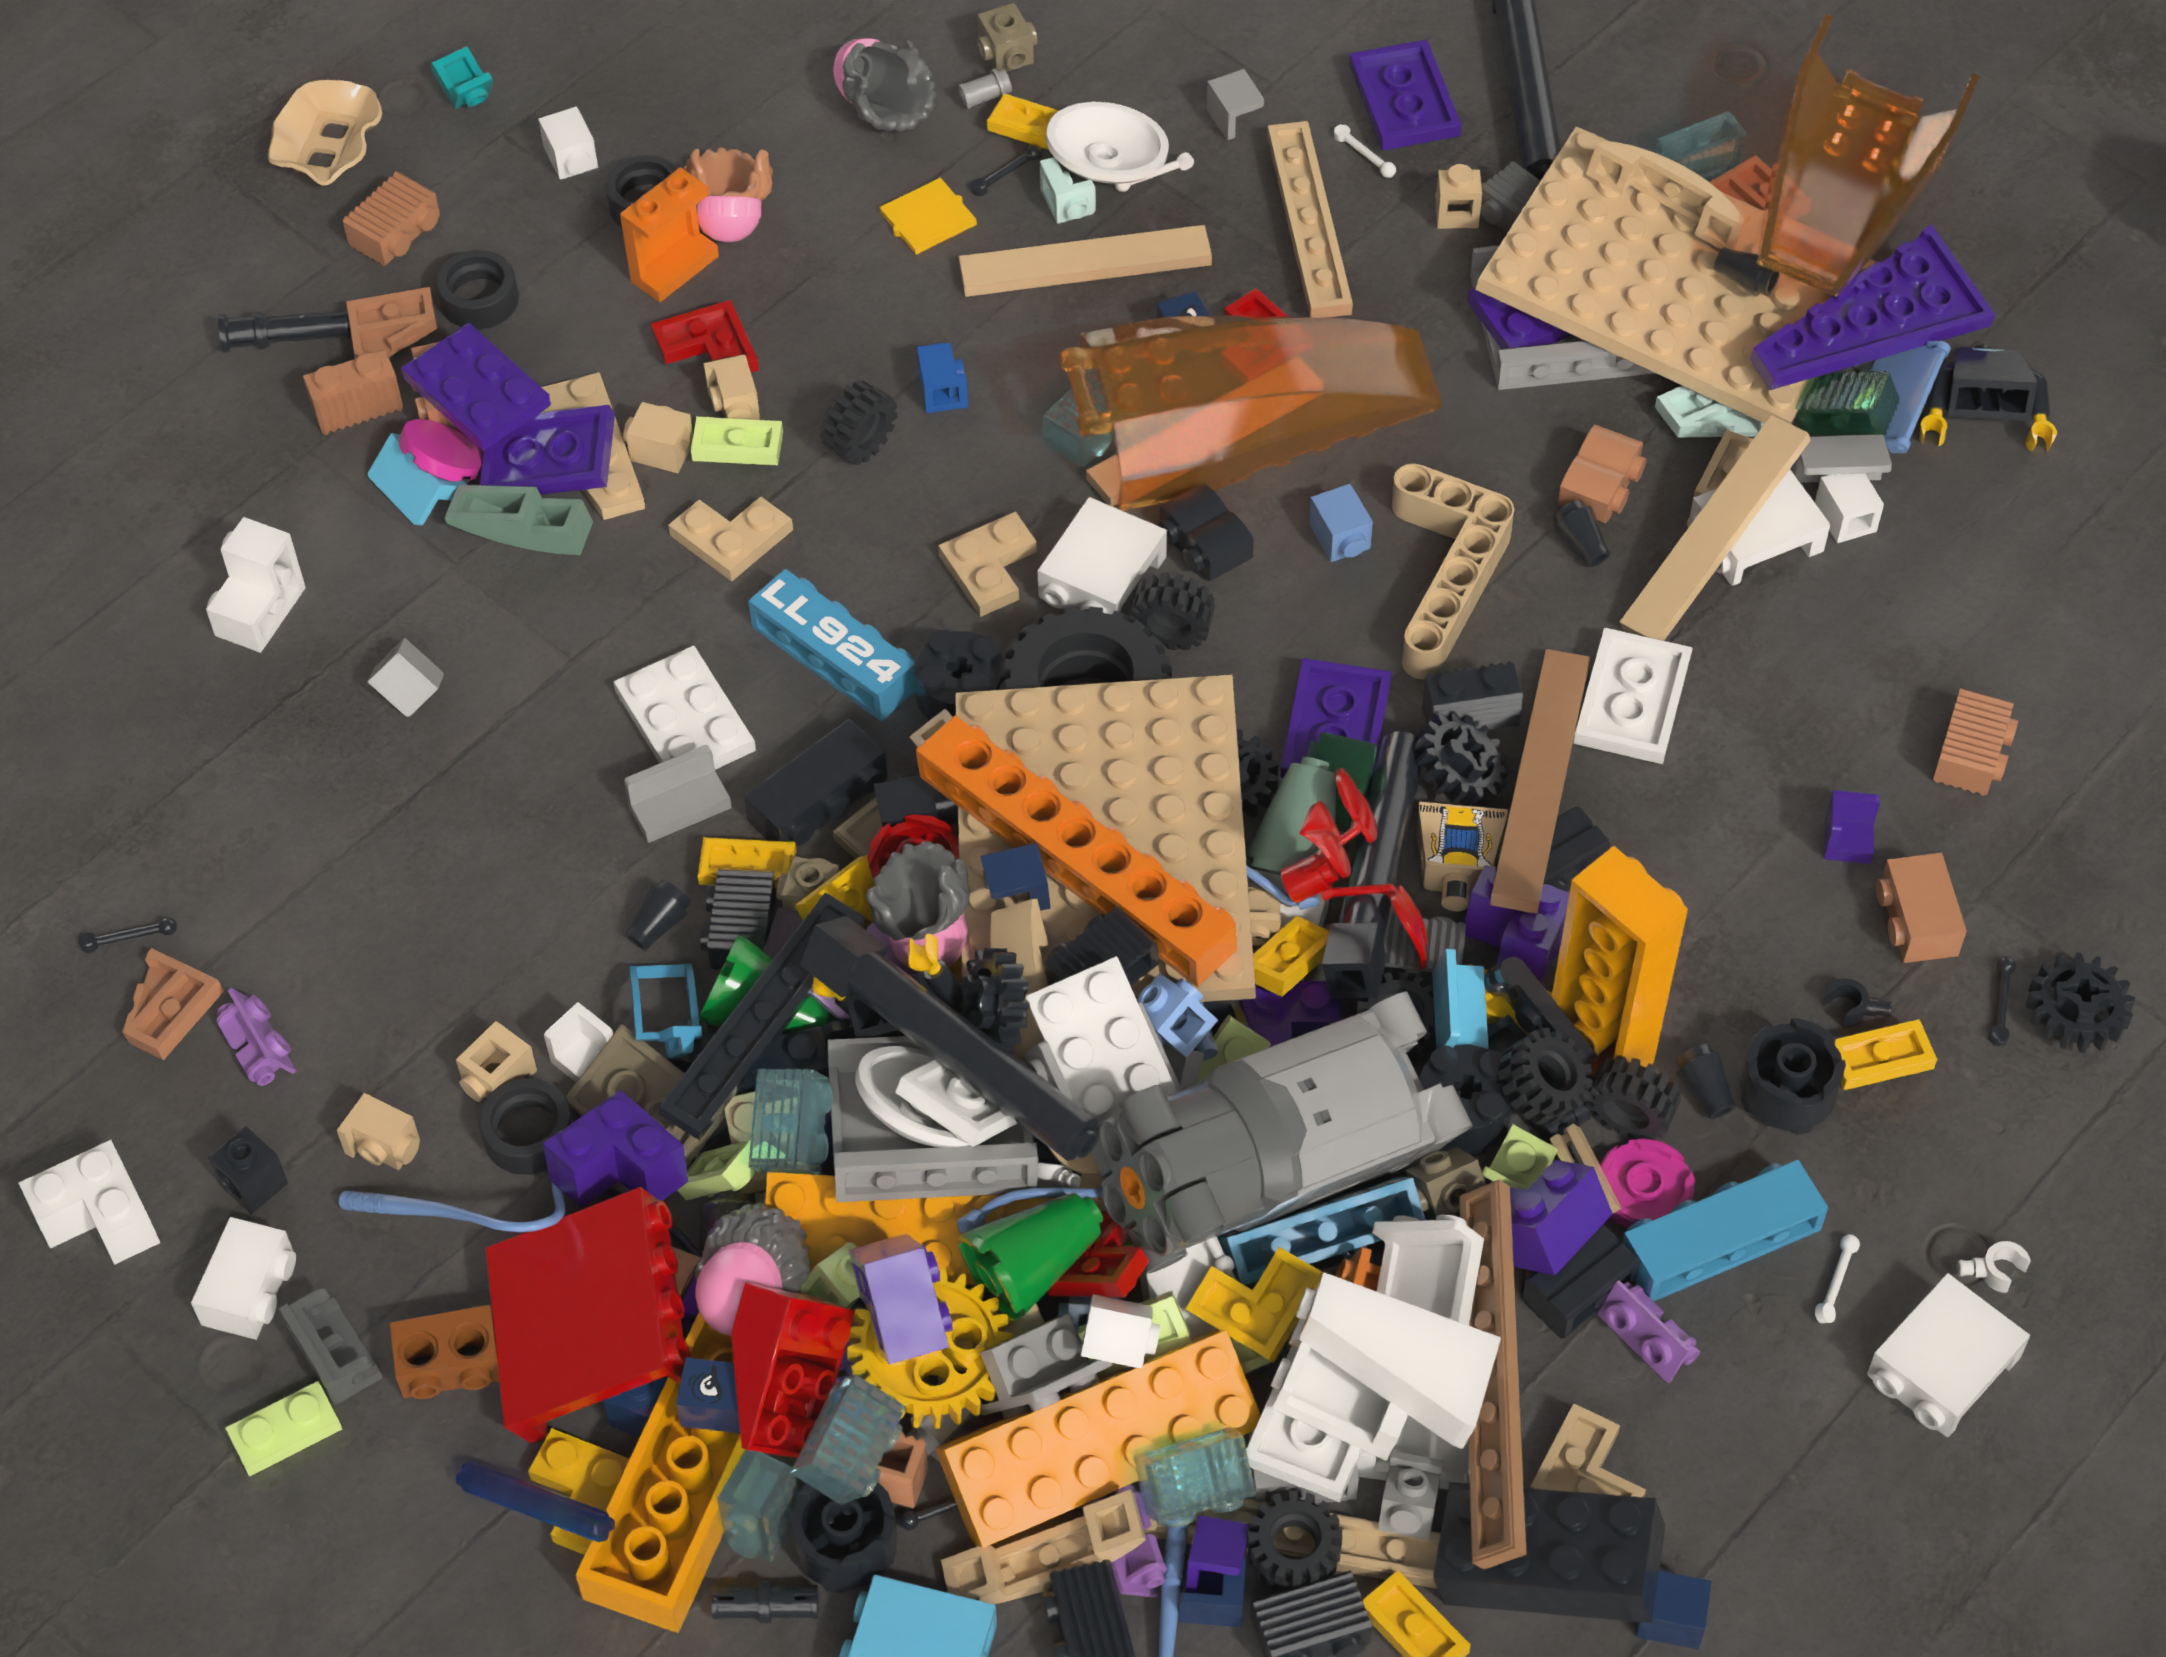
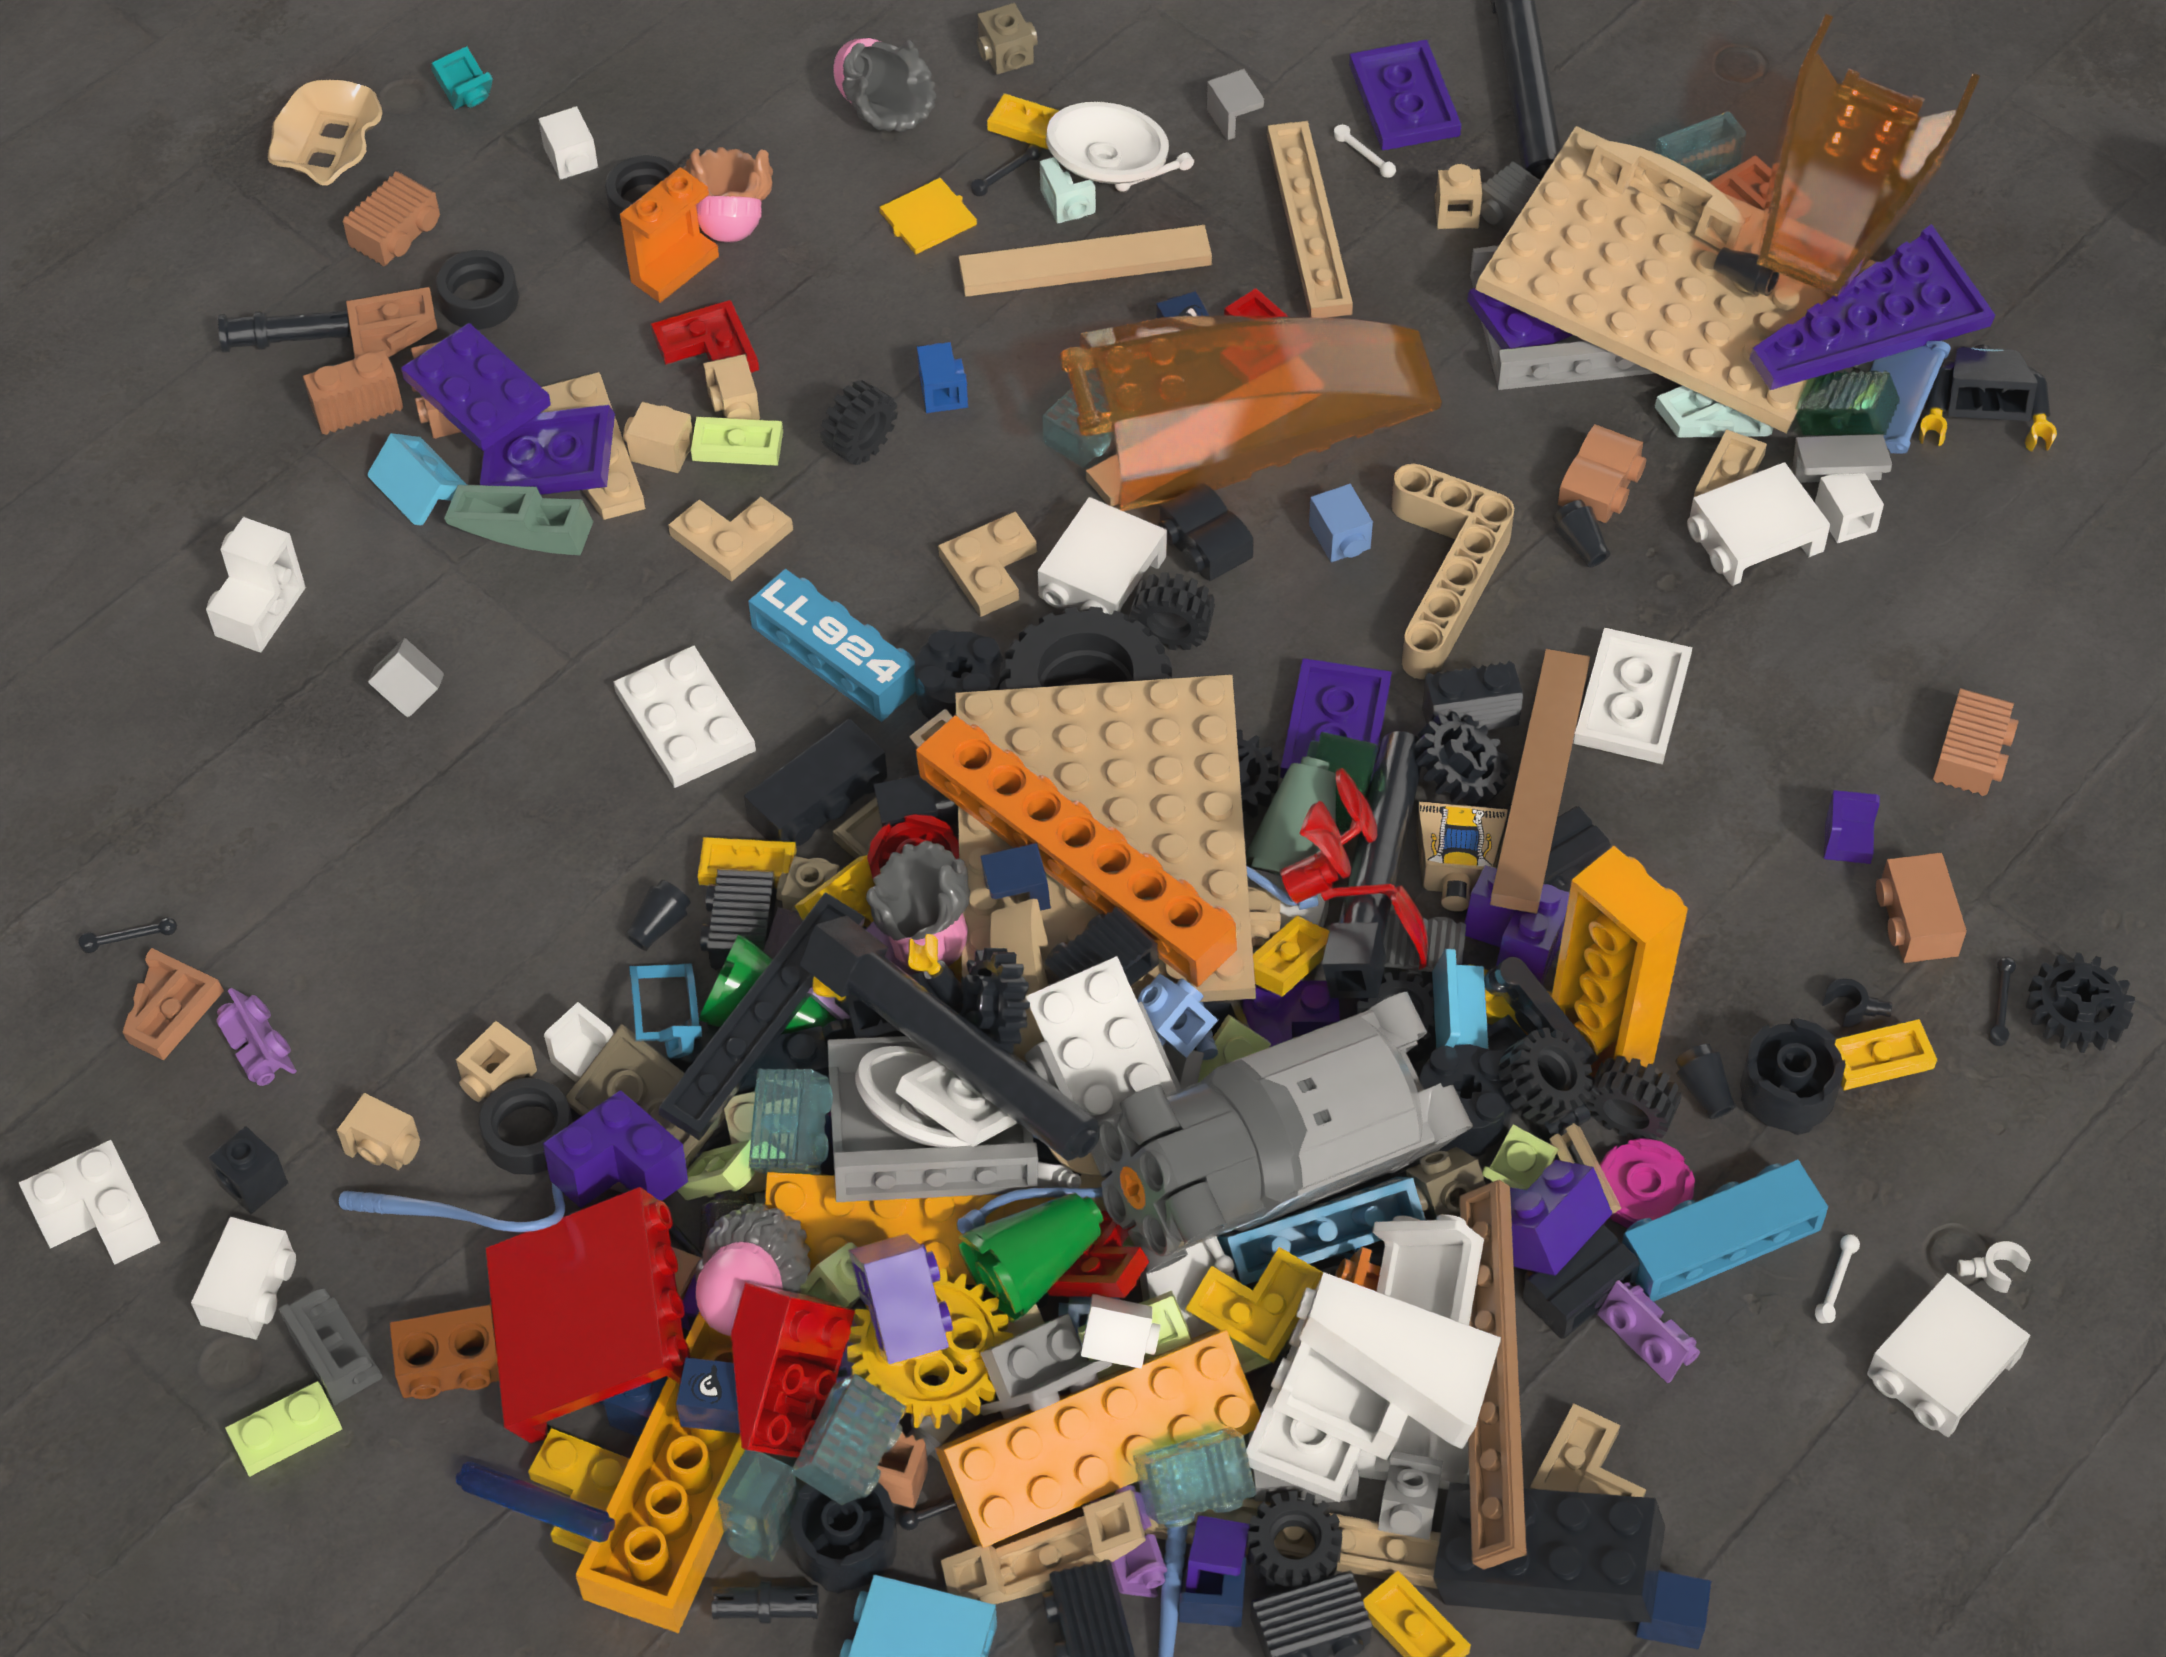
dark pink tile [398,419,483,482] -> none
light grey panel [624,745,732,843] -> none
light grey pin [958,68,1012,109] -> none
tan tile [1620,415,1811,641] -> none

